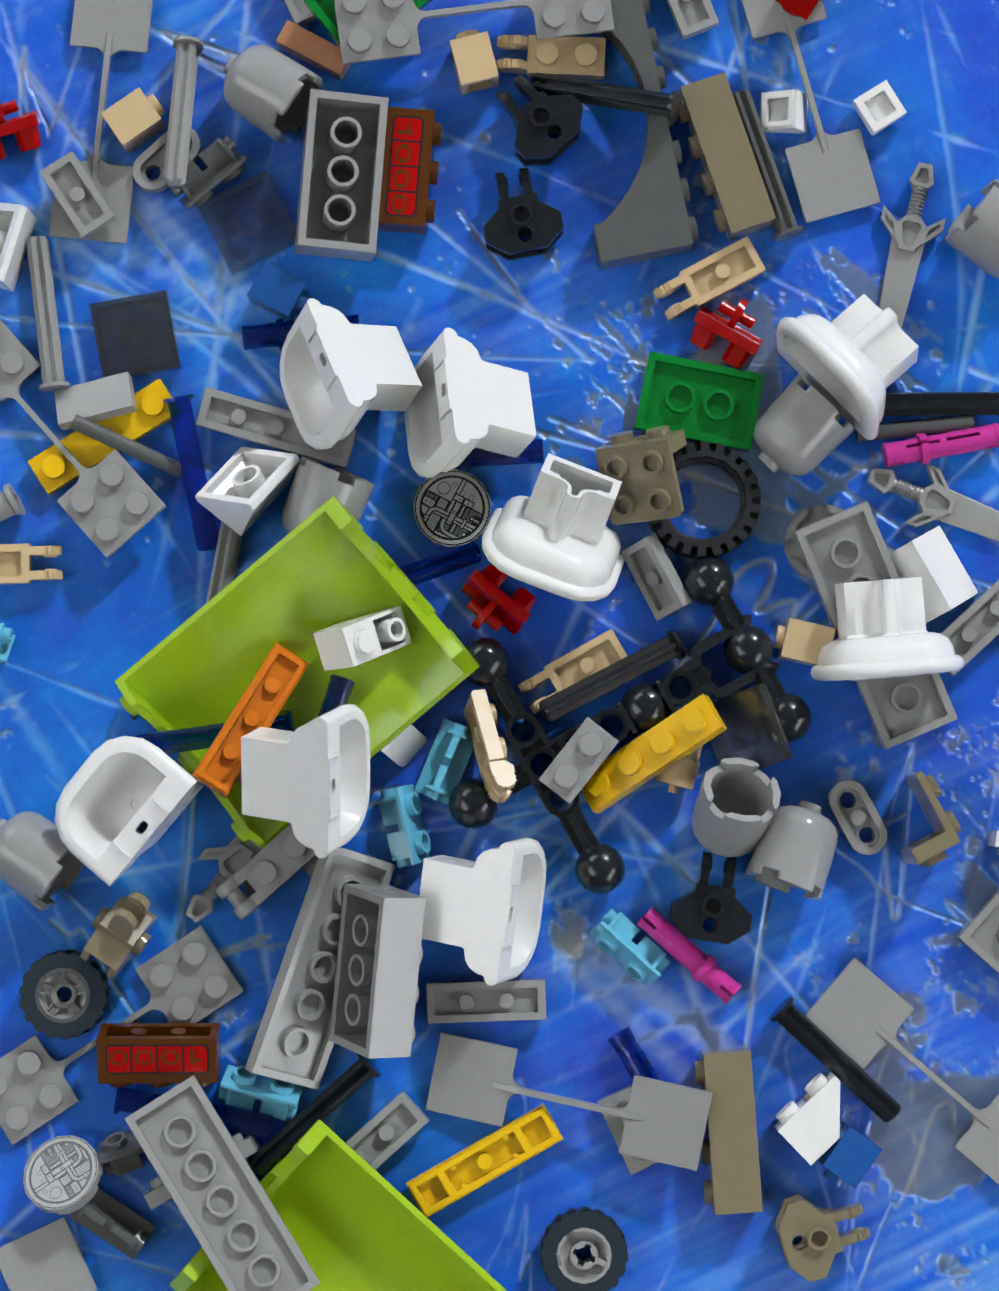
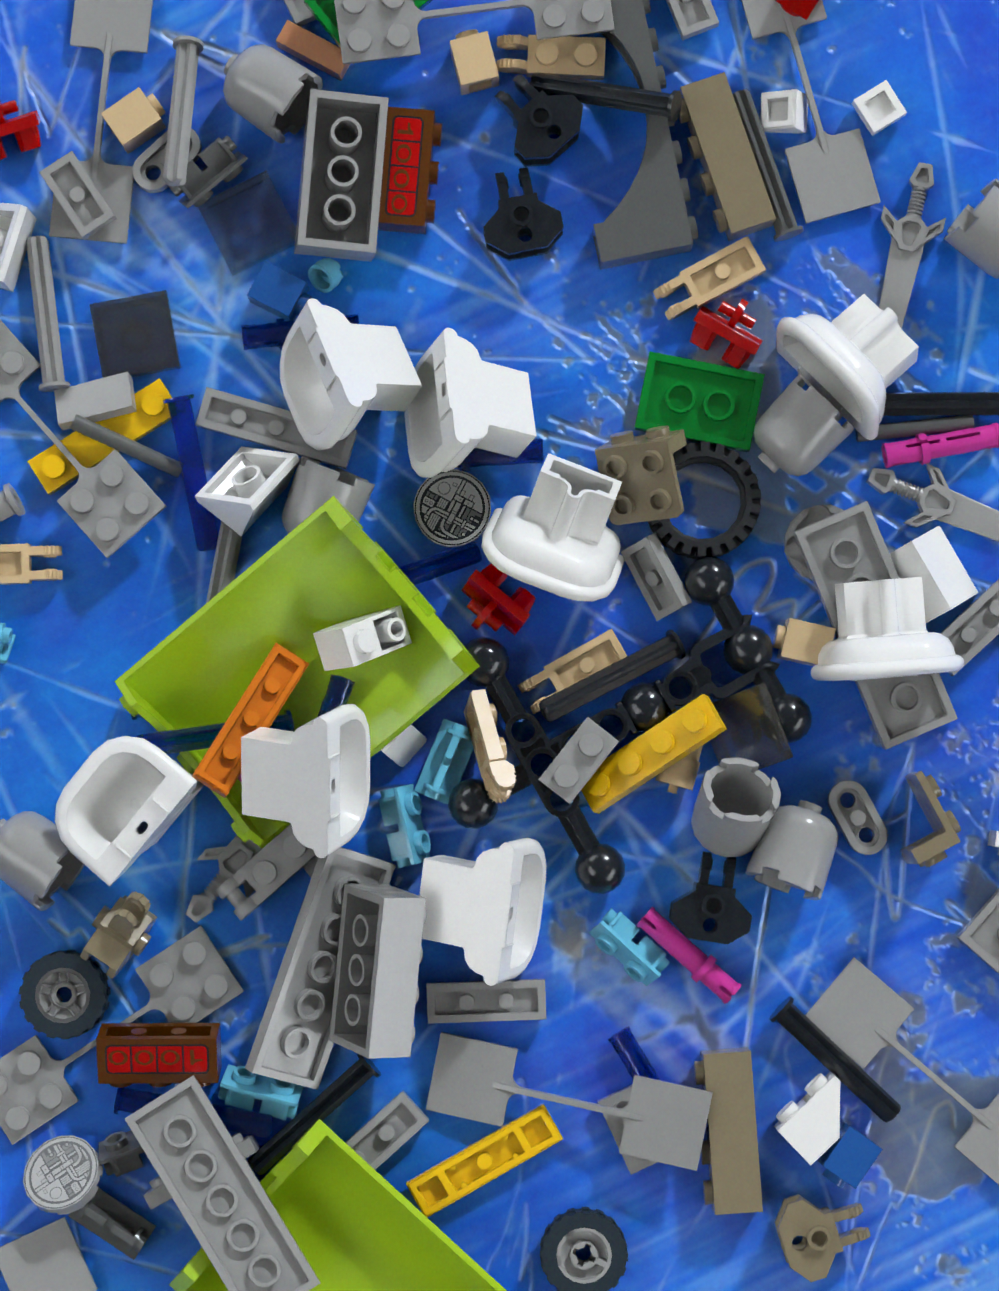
none -> medium azure hinge [308,258,343,293]

